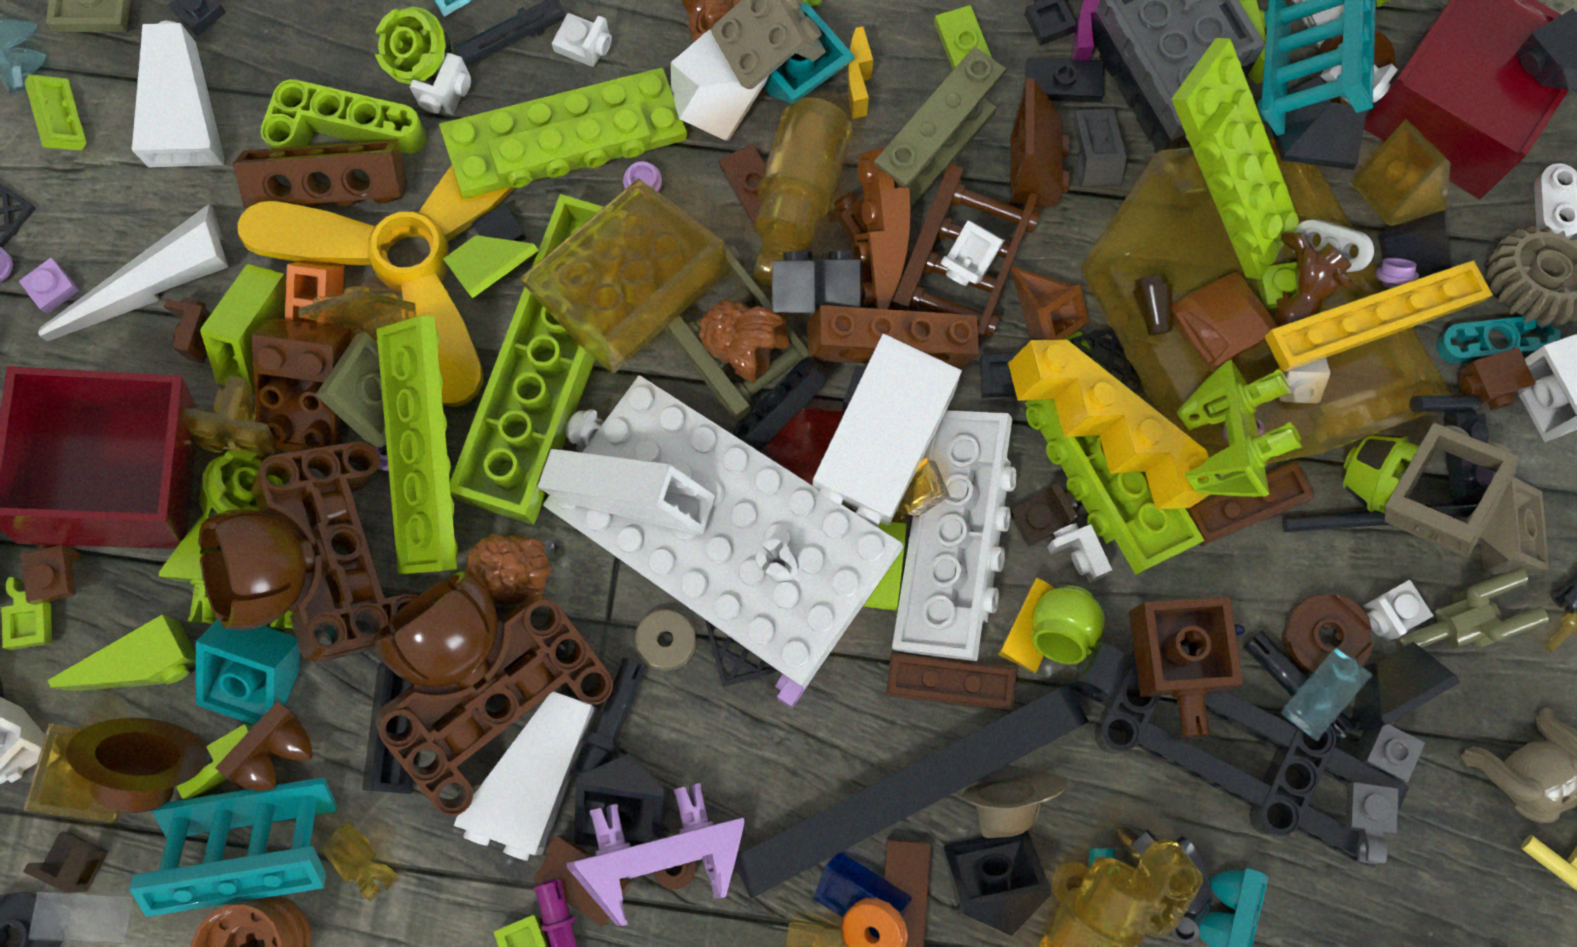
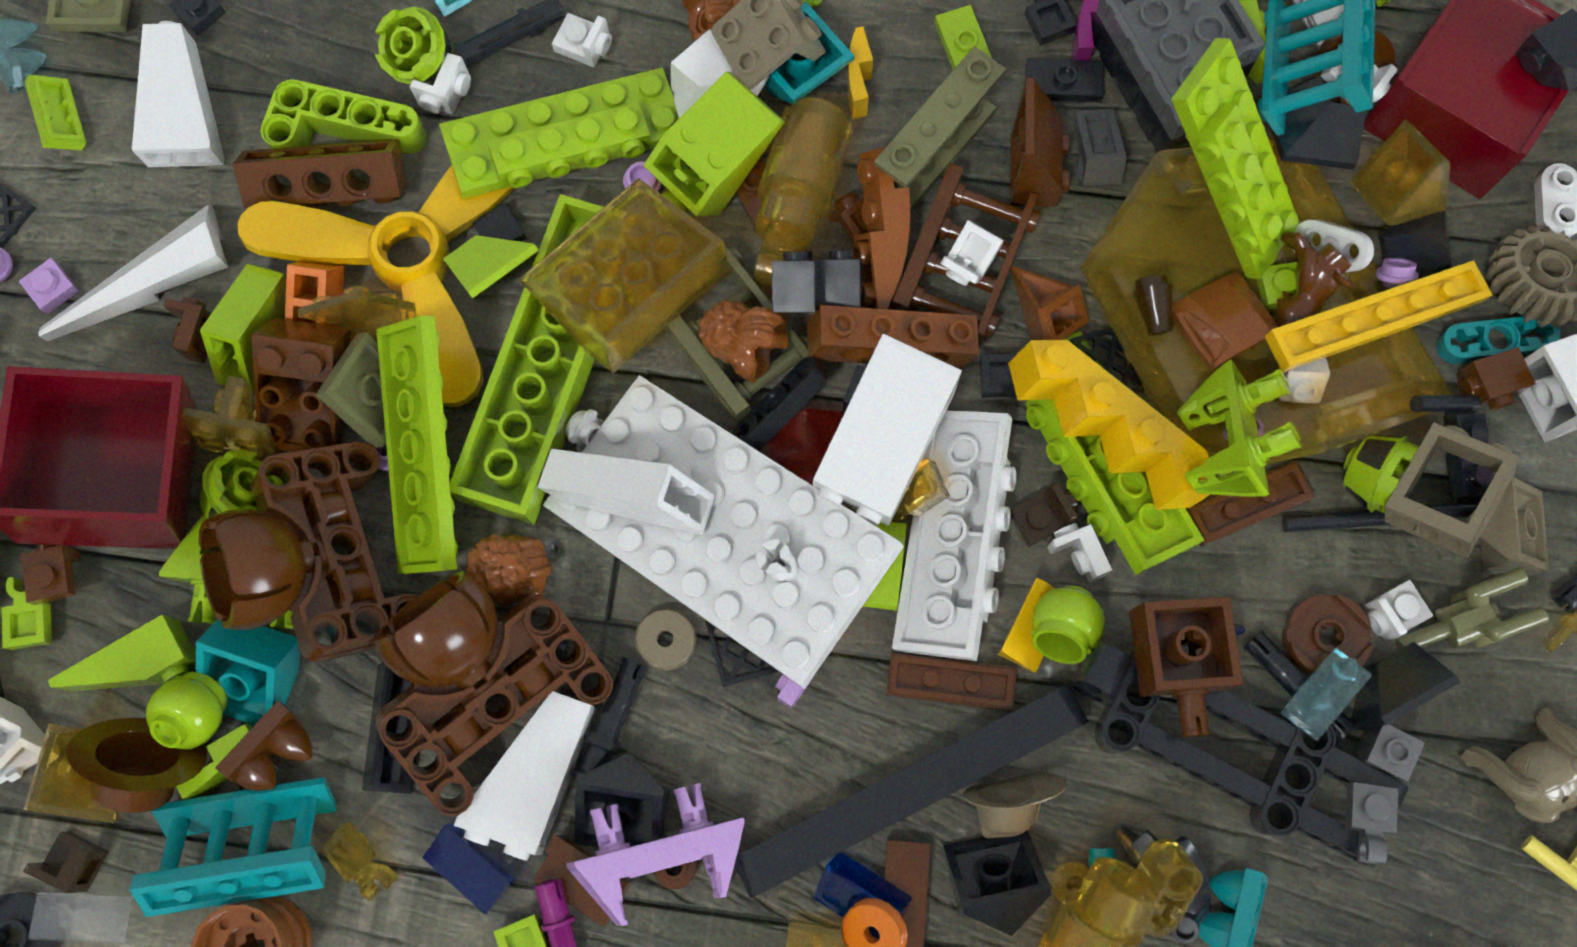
none -> lime piece [146,672,227,750]
none -> clear blue slope [422,824,515,915]
none -> lime slope [643,71,785,222]

